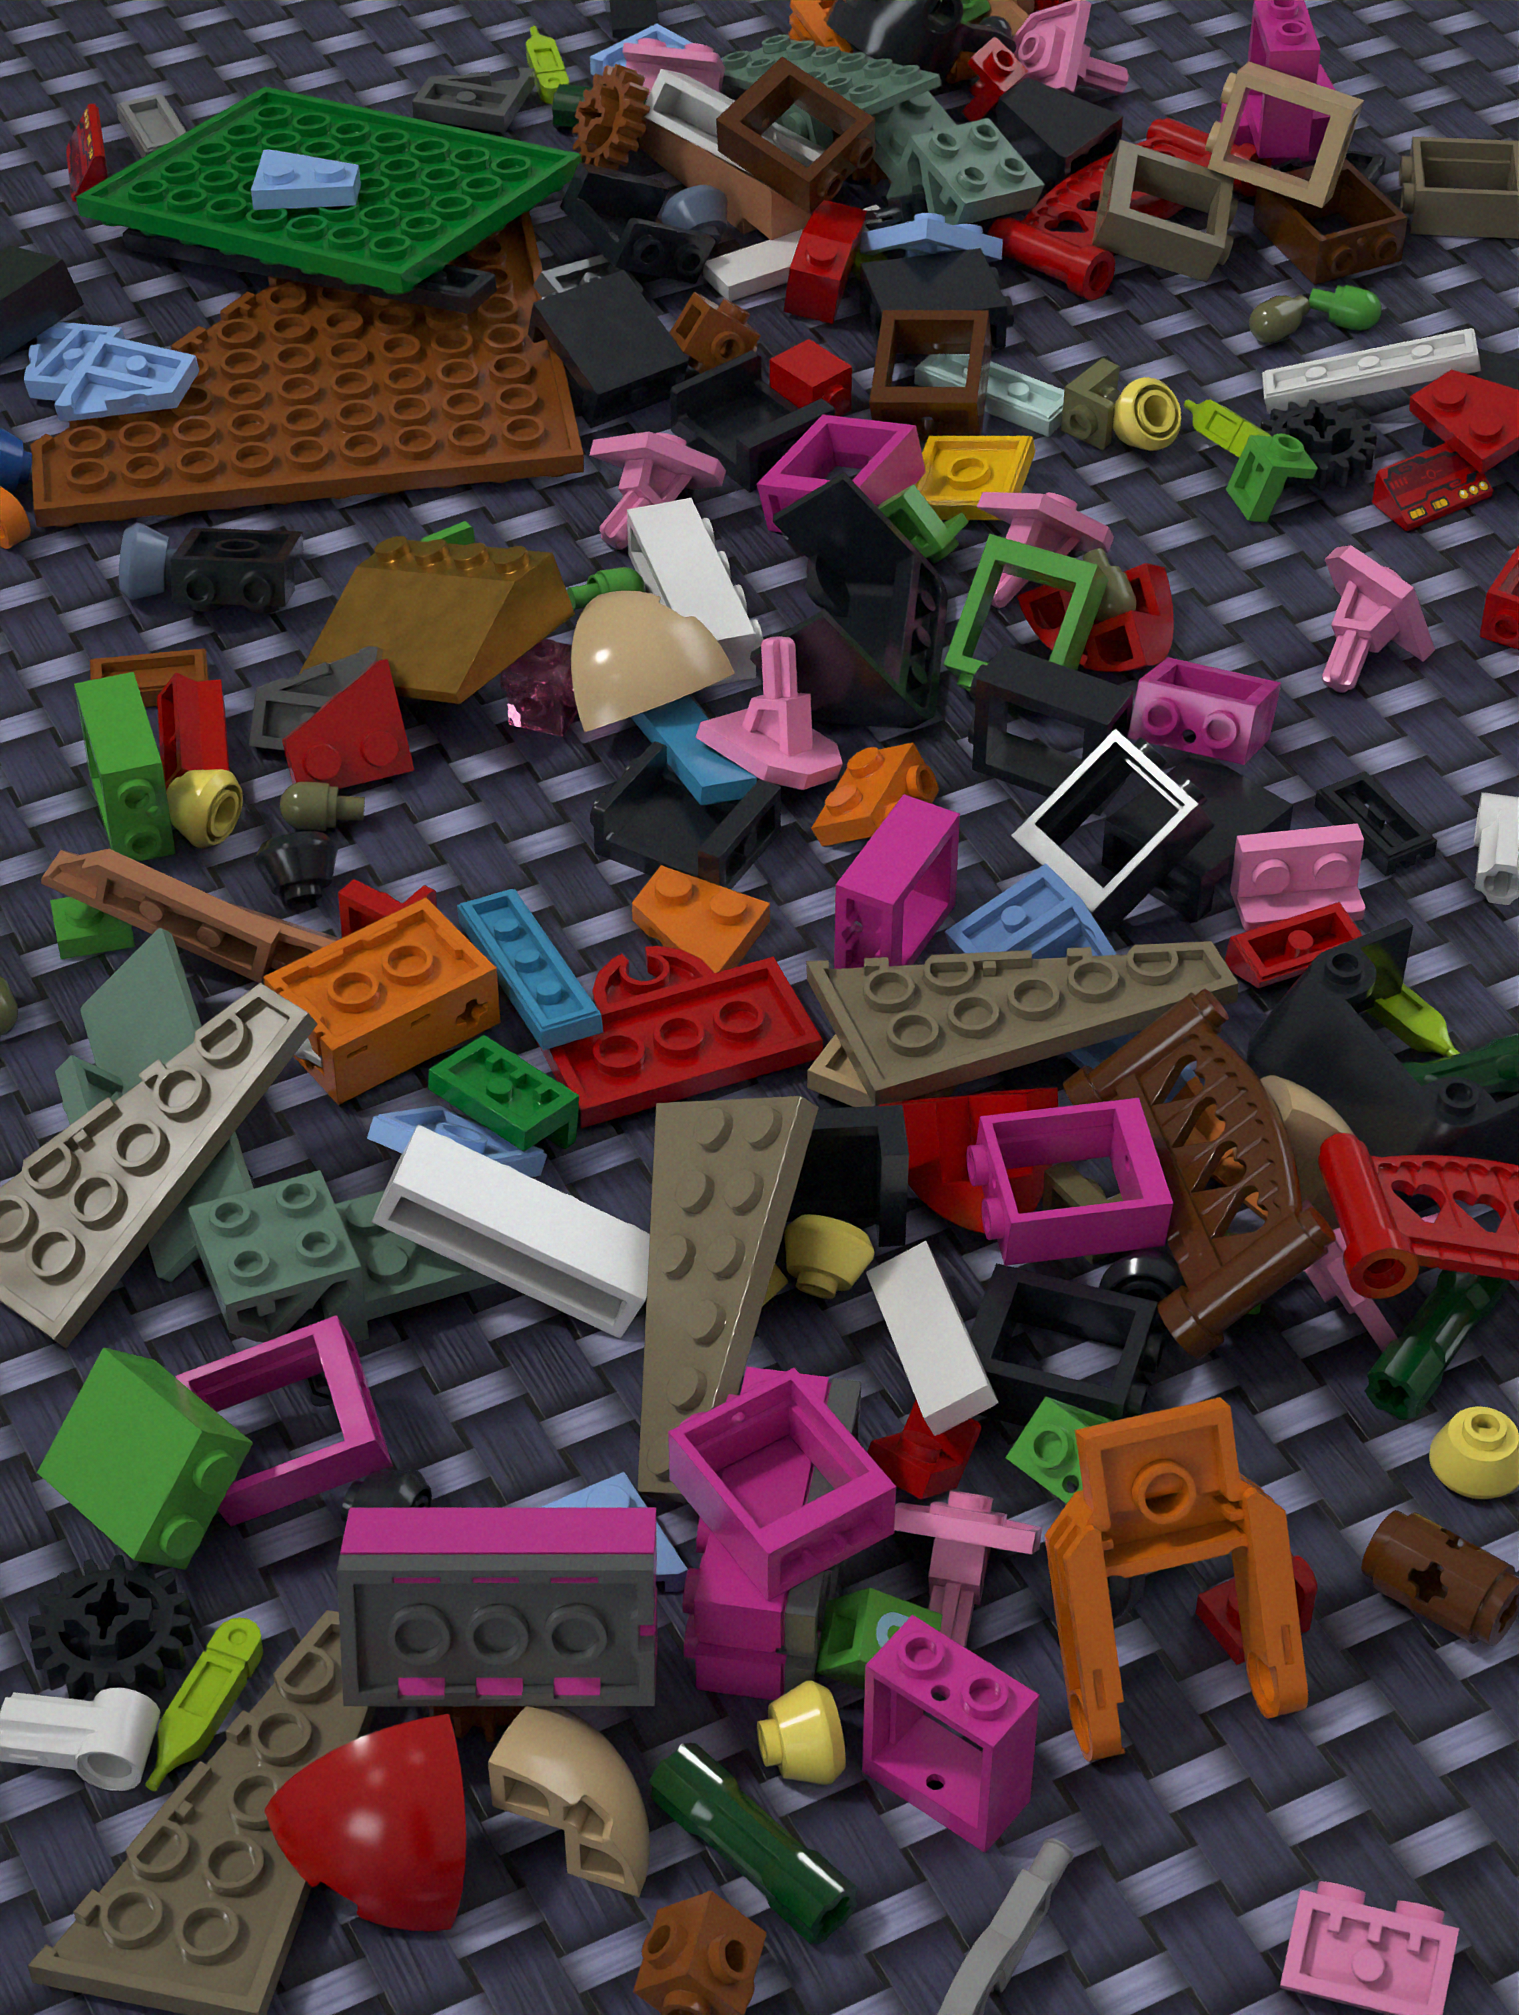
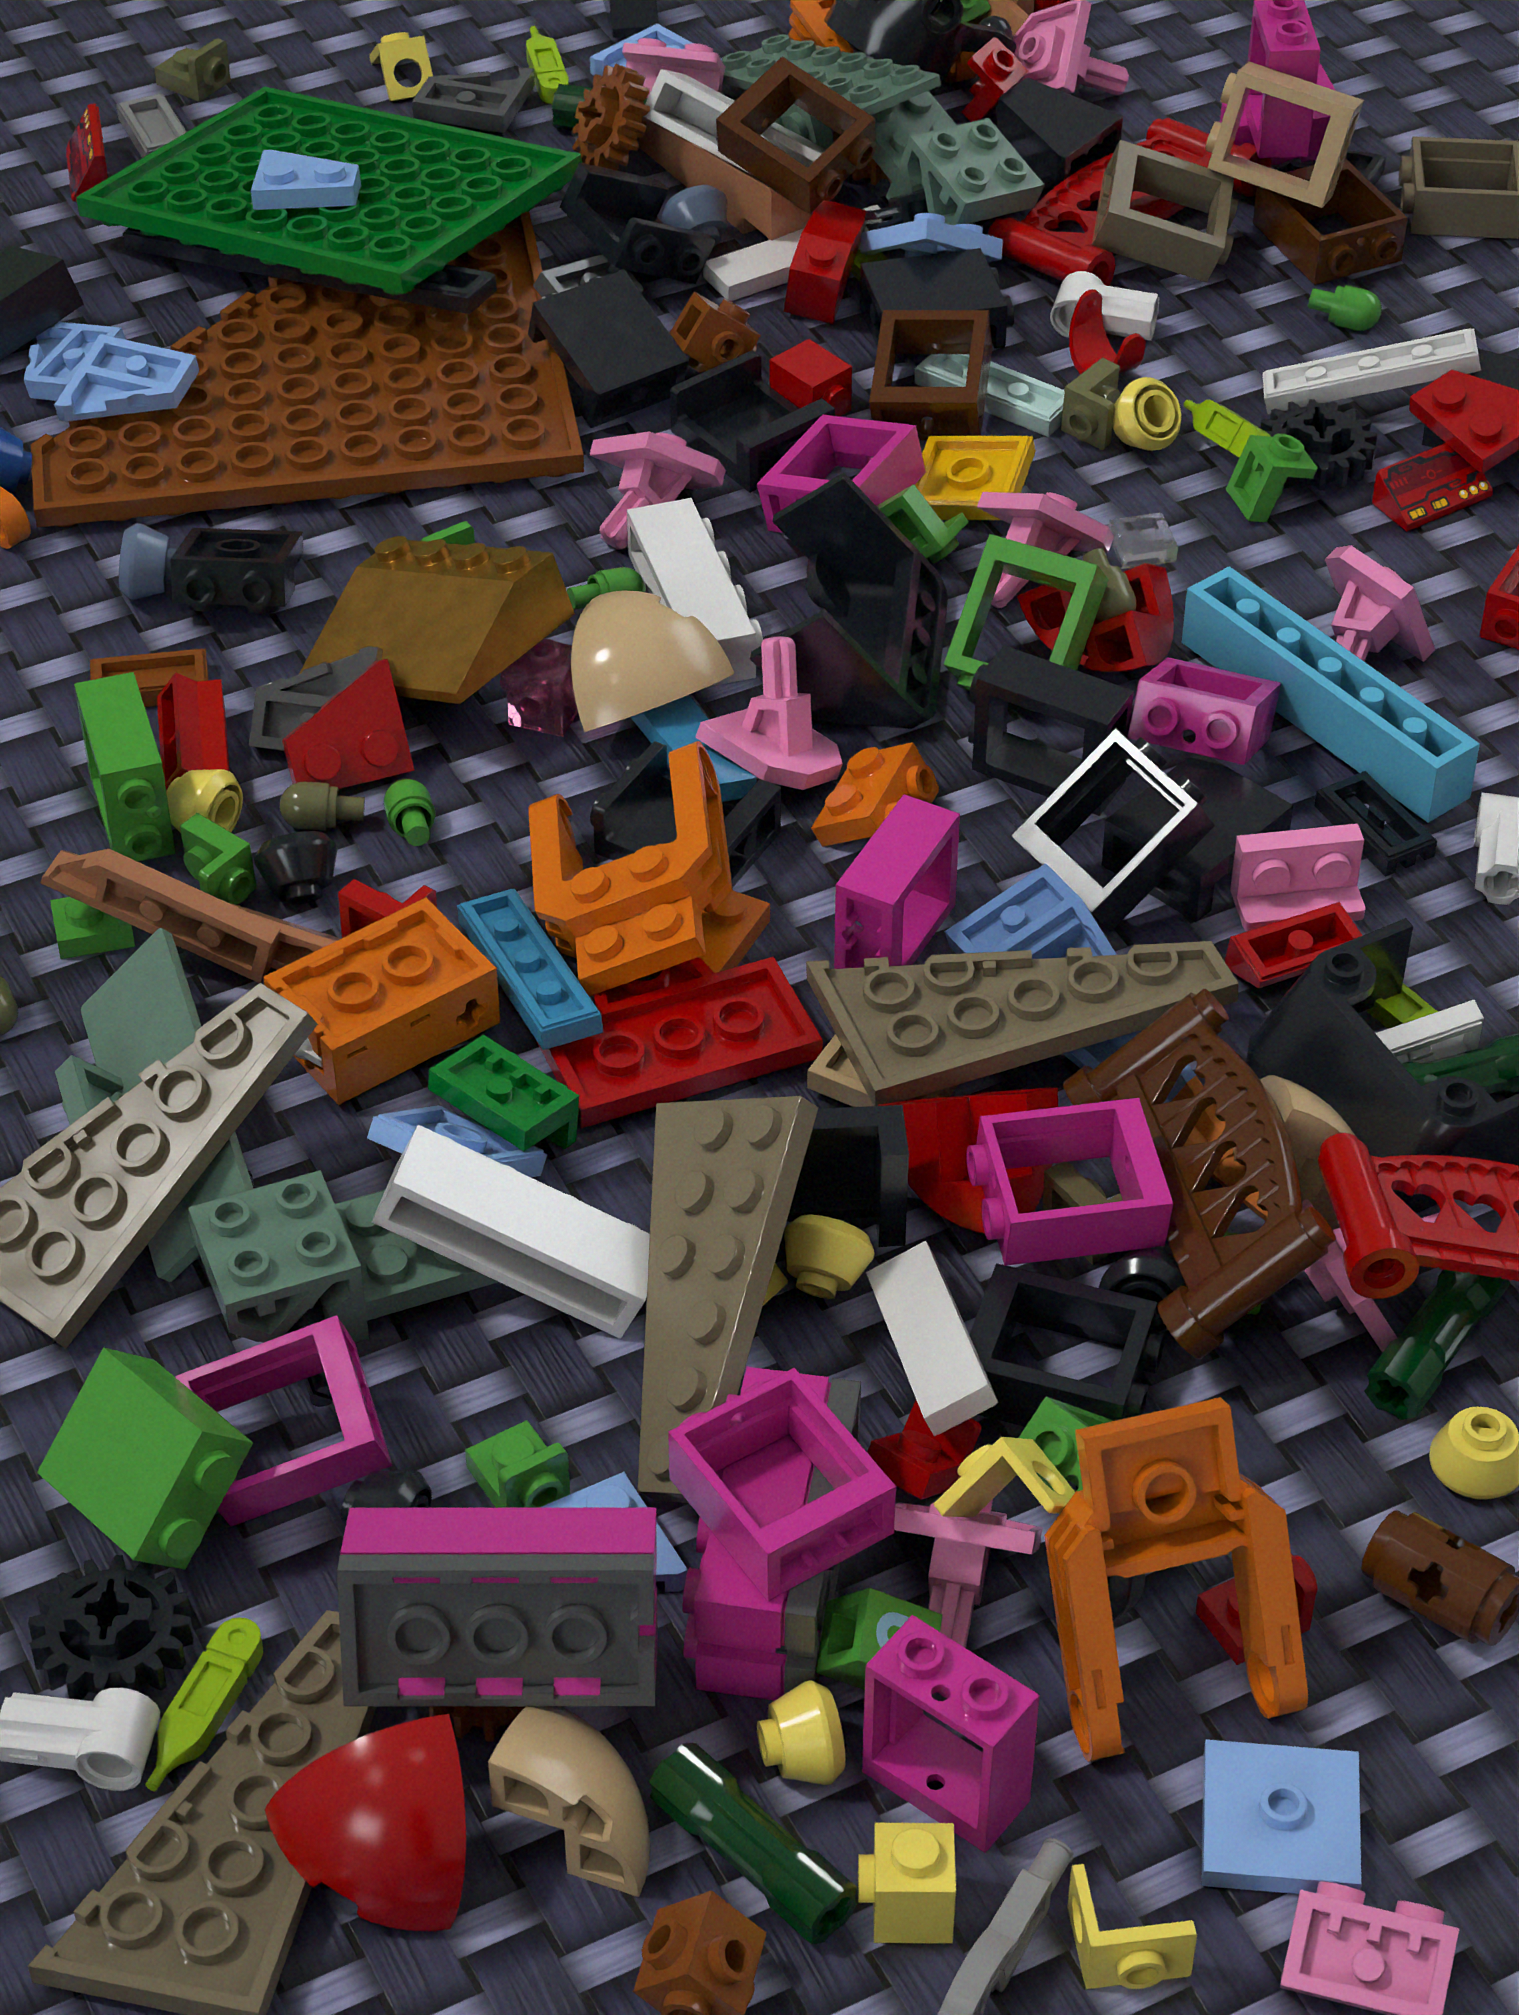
olive cylinder [1249,295,1310,343] -> none
none -> olive bracket [154,38,231,102]
none -> bright green bracket [180,813,257,905]
none -> light yellow bracket [369,32,433,102]
none -> bright green cylinder [383,779,436,846]
none -> bright green bracket [465,1420,570,1508]
none -> orange plate [528,741,733,997]
none -> light yellow brick [858,1823,956,1944]
none -> light yellow bracket [933,1437,1075,1517]
none -> white piece [1050,271,1160,341]
none -> light yellow bracket [1067,1864,1197,1989]
none -> red helmet [1069,289,1146,375]
none -> clear tile [1108,513,1178,569]
none -> medium azure brick [1182,566,1480,823]
none -> light blue plate [1201,1740,1361,1894]
none -> white tile [1375,1000,1484,1063]

